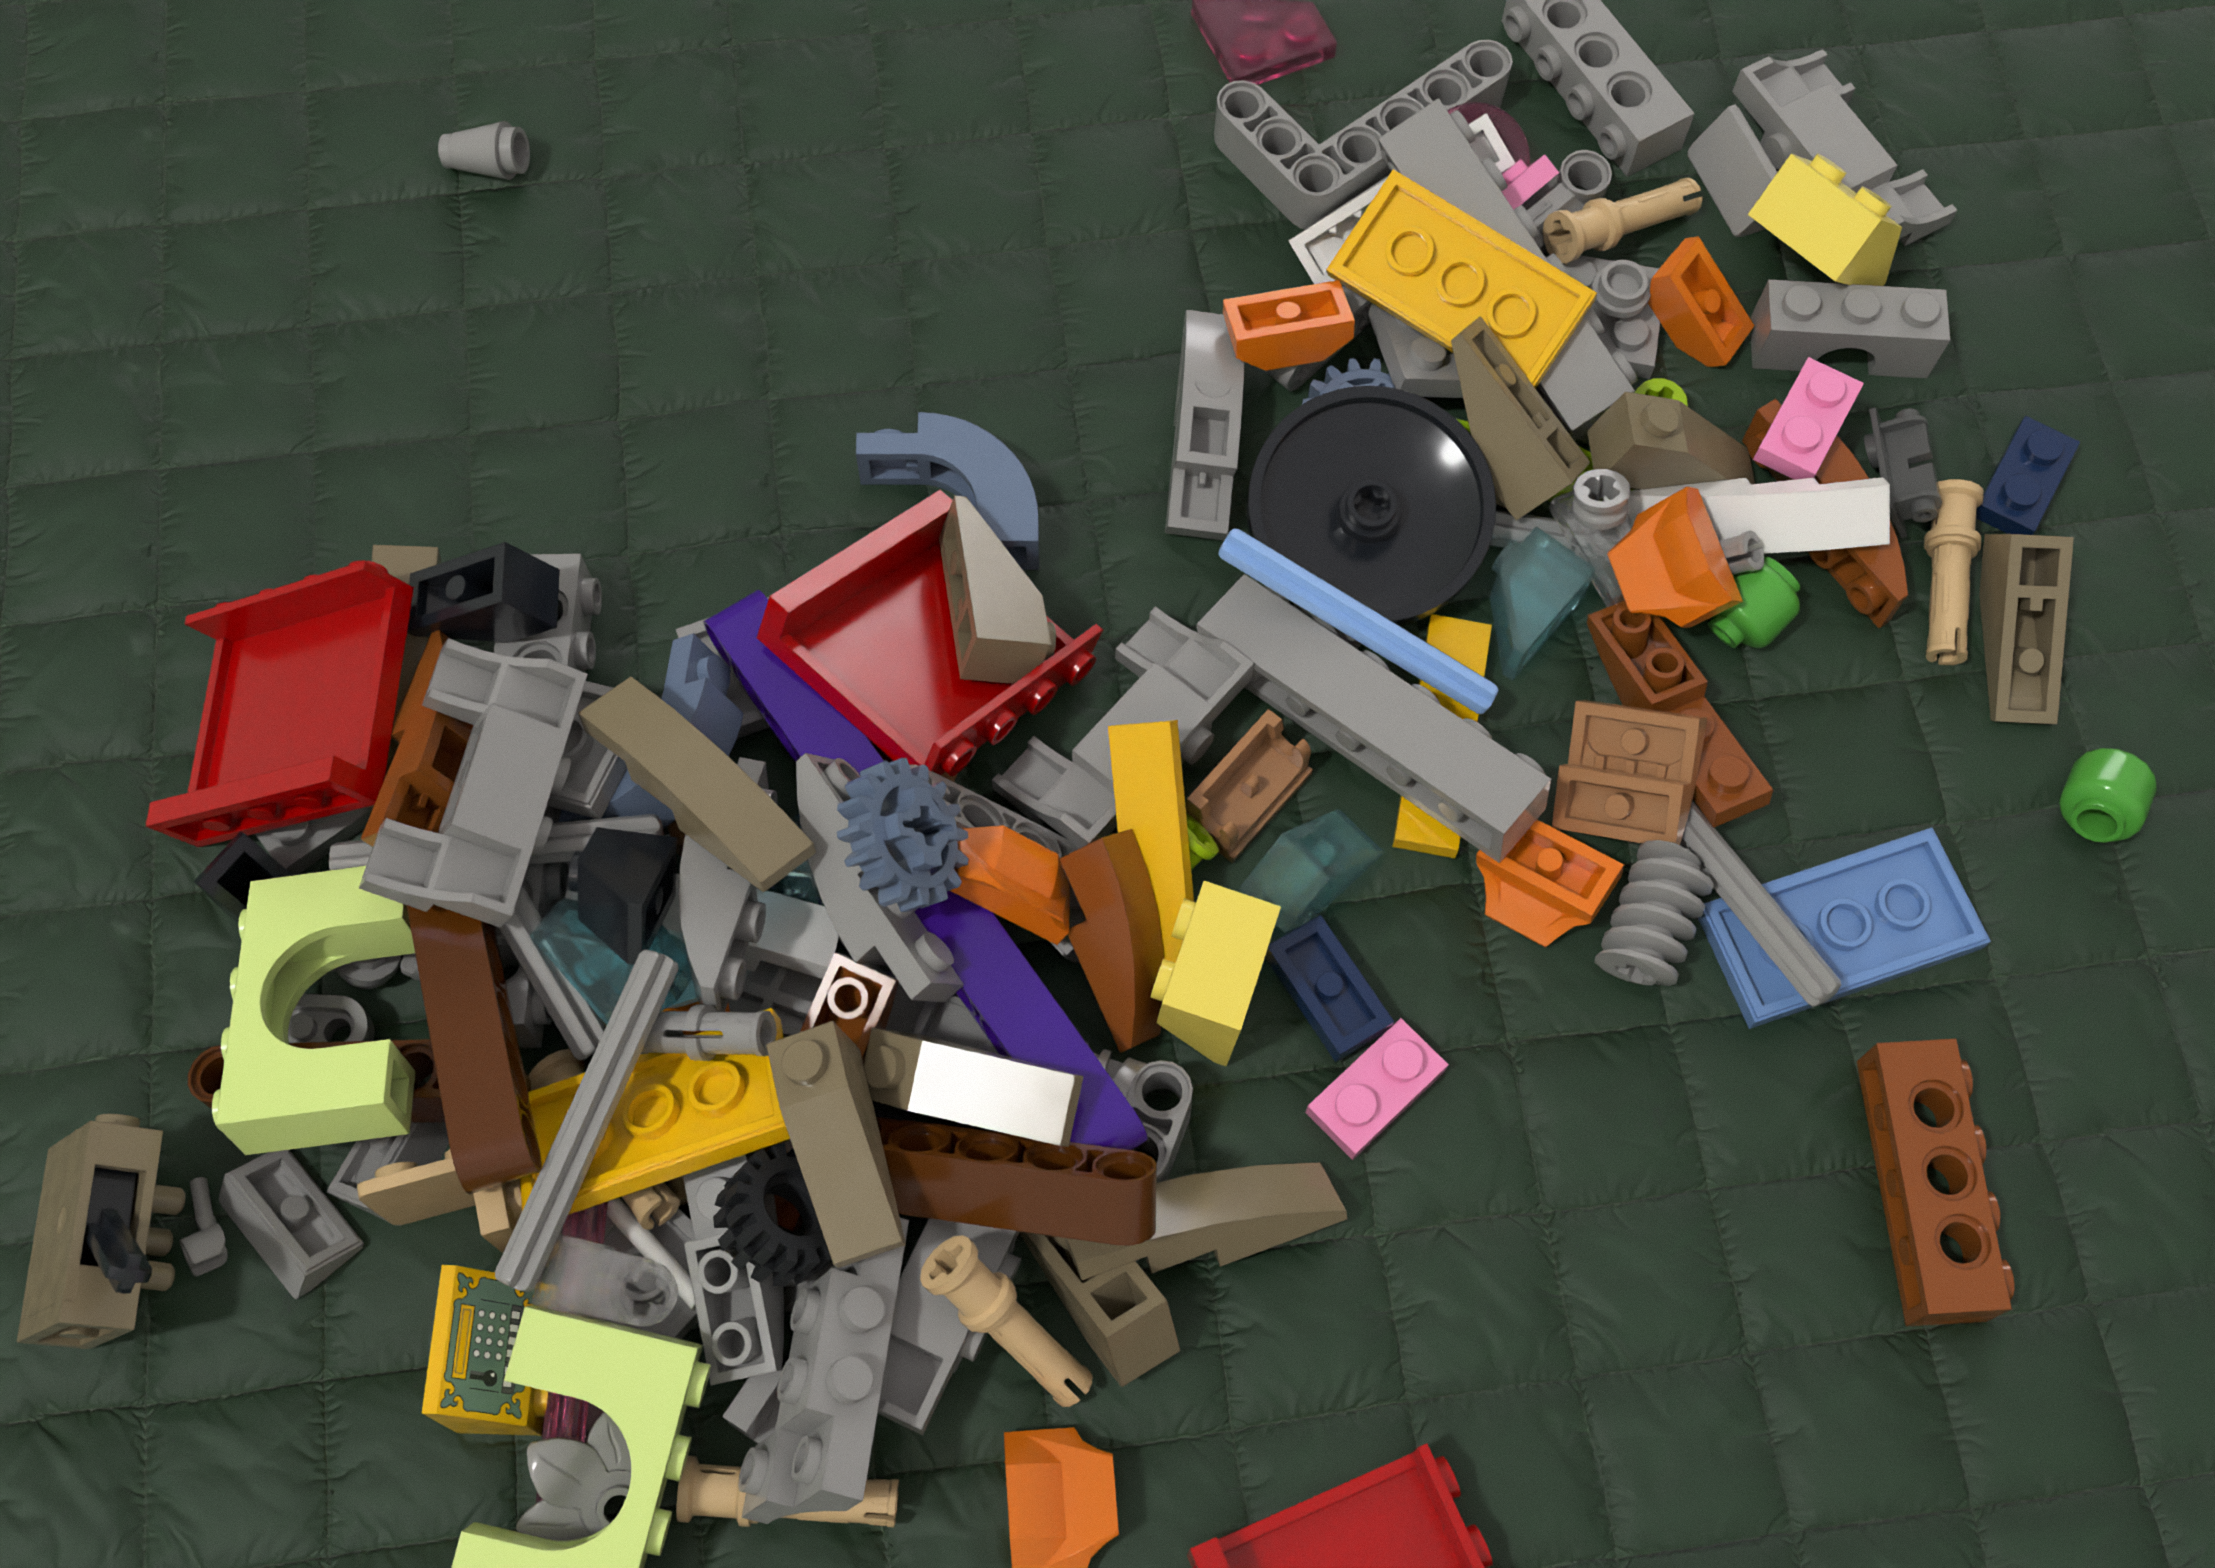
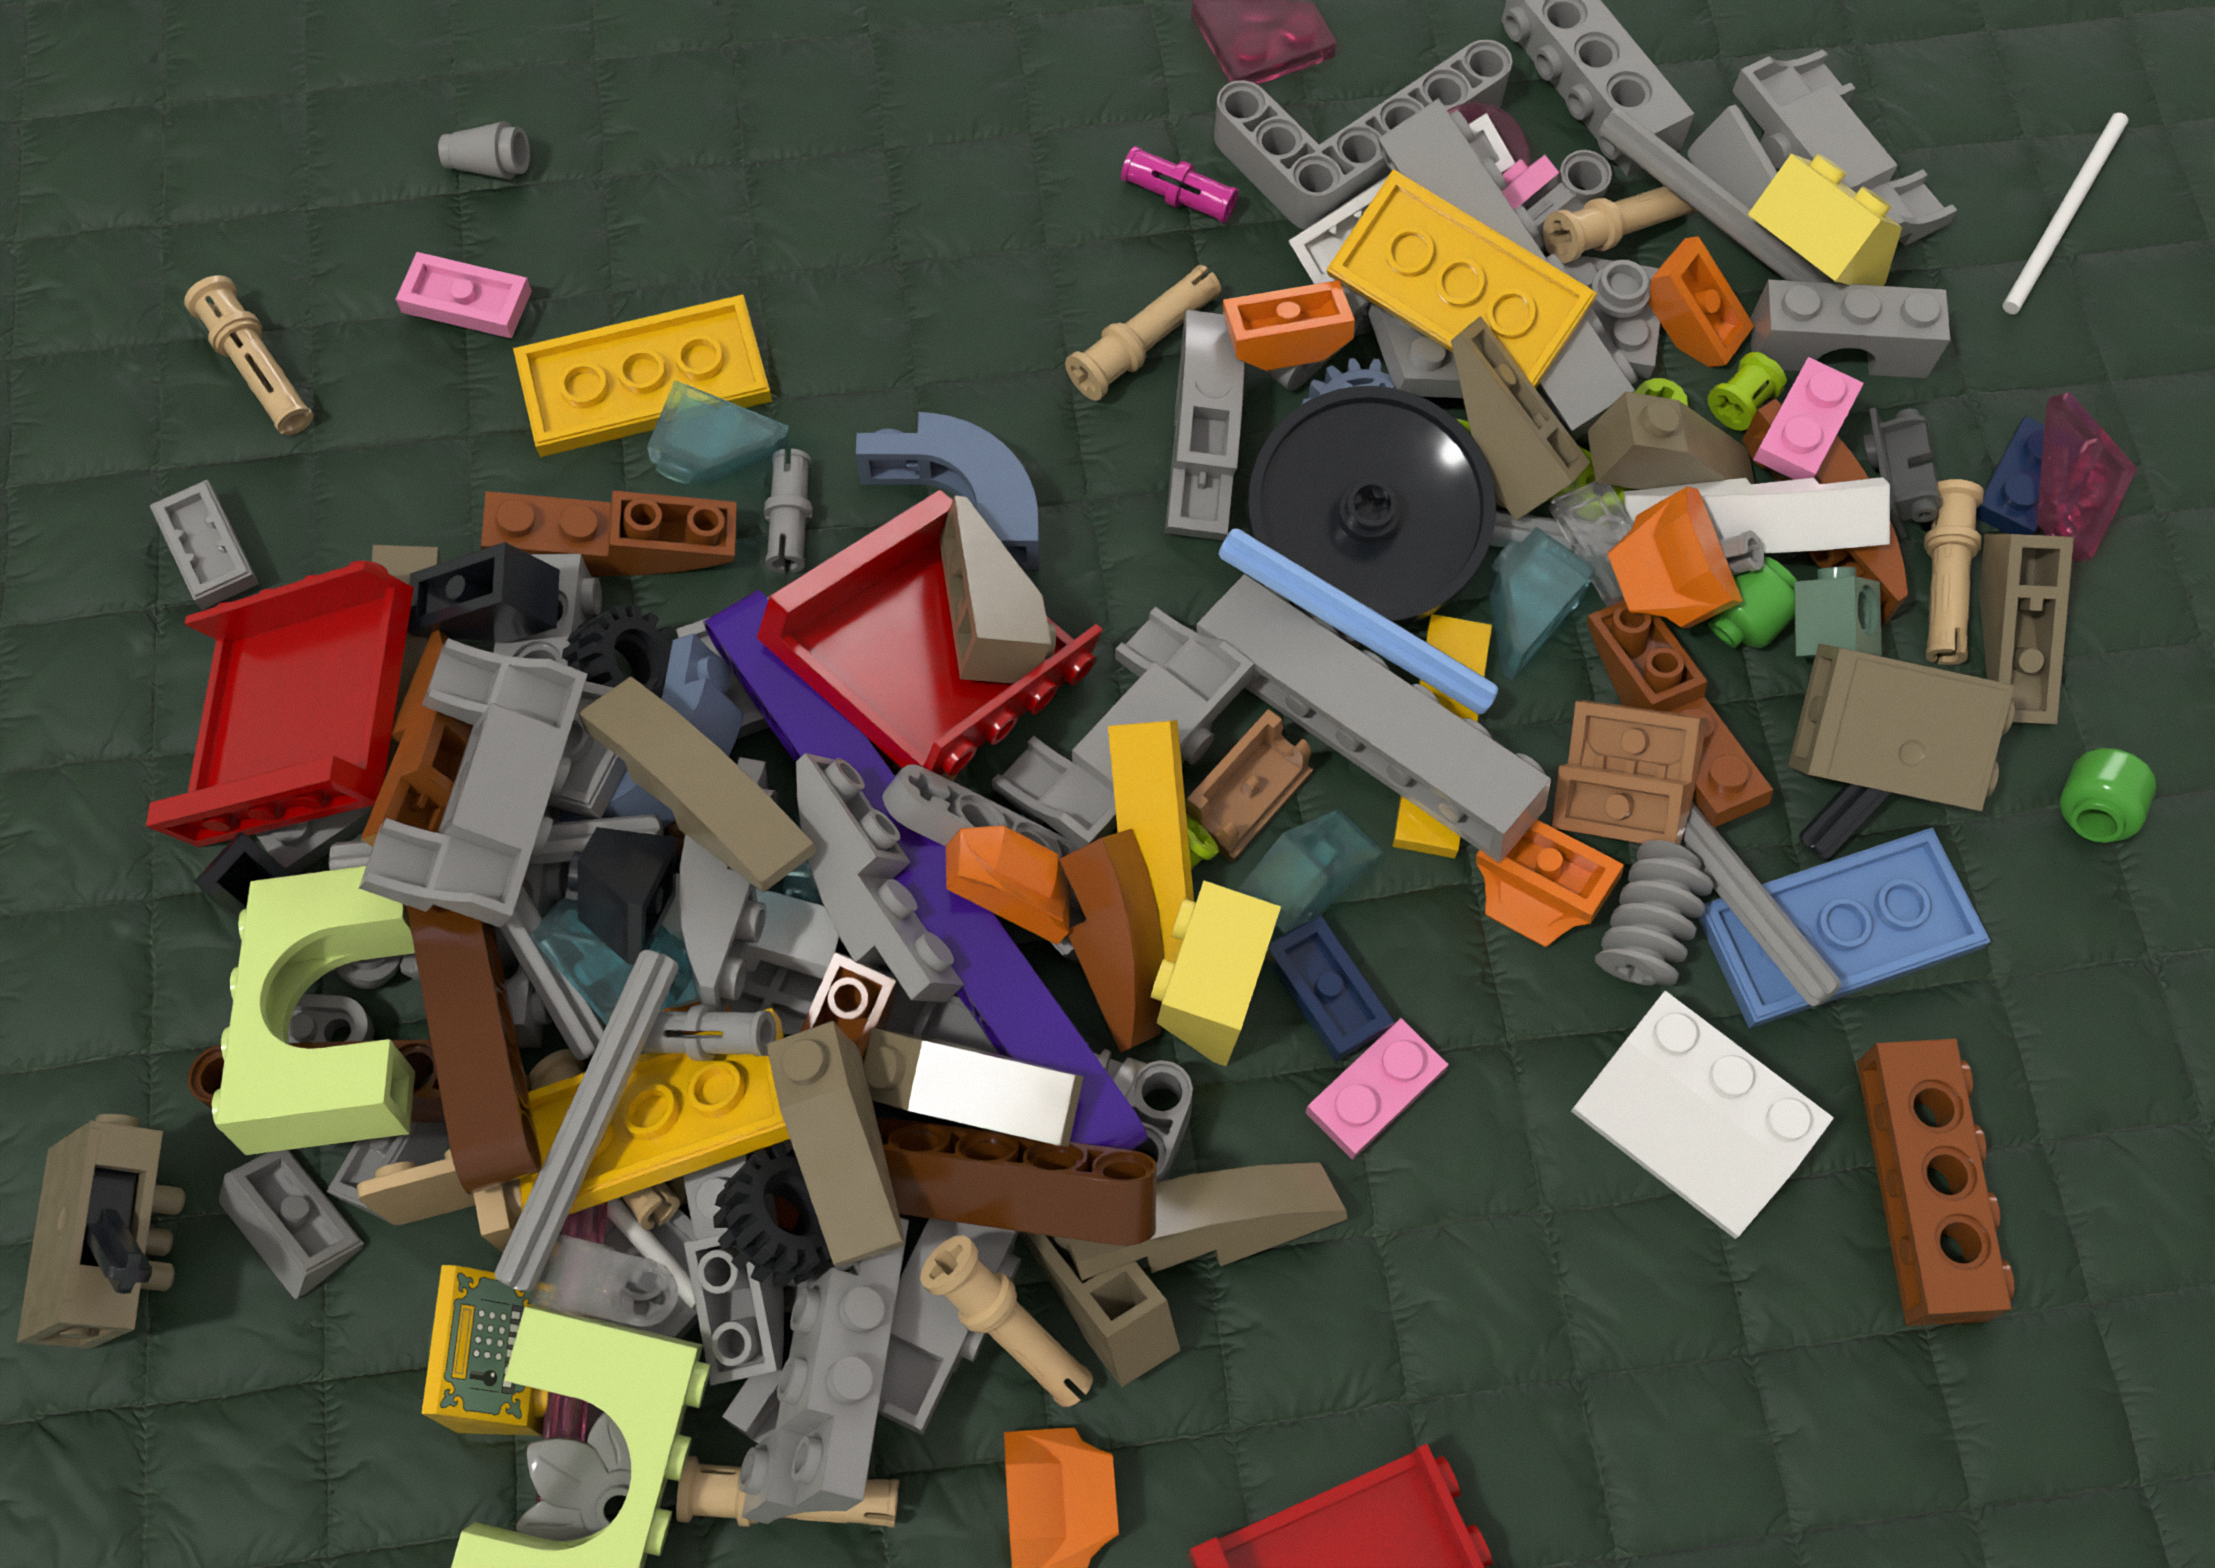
light grey hand [179,1177,228,1276] -> none
sand blue gear [837,758,969,912] -> none
light grey bush [1572,469,1630,530] -> none
none -> light grey plate [150,480,259,610]
none -> tan pin [184,275,313,436]
none -> bright pink plate [395,252,532,339]
none -> dark orange slope [481,490,737,576]
none -> yellow tile [513,294,772,457]
none -> black tyre [562,605,674,699]
none -> clear light blue slope [647,380,790,484]
none -> light grey pin [764,449,813,574]
none -> tan pin [1065,265,1222,401]
none -> dark pink pin [1121,146,1239,223]
none -> white slope [1571,991,1834,1239]
none -> light grey axle [1598,108,1839,283]
none -> lime bush [1708,352,1787,431]
none -> dark tan piece [1788,643,2015,860]
none -> sand green brick [1794,567,1882,659]
none -> white axle [2002,113,2129,314]
none -> clear pink wing [2037,392,2138,562]

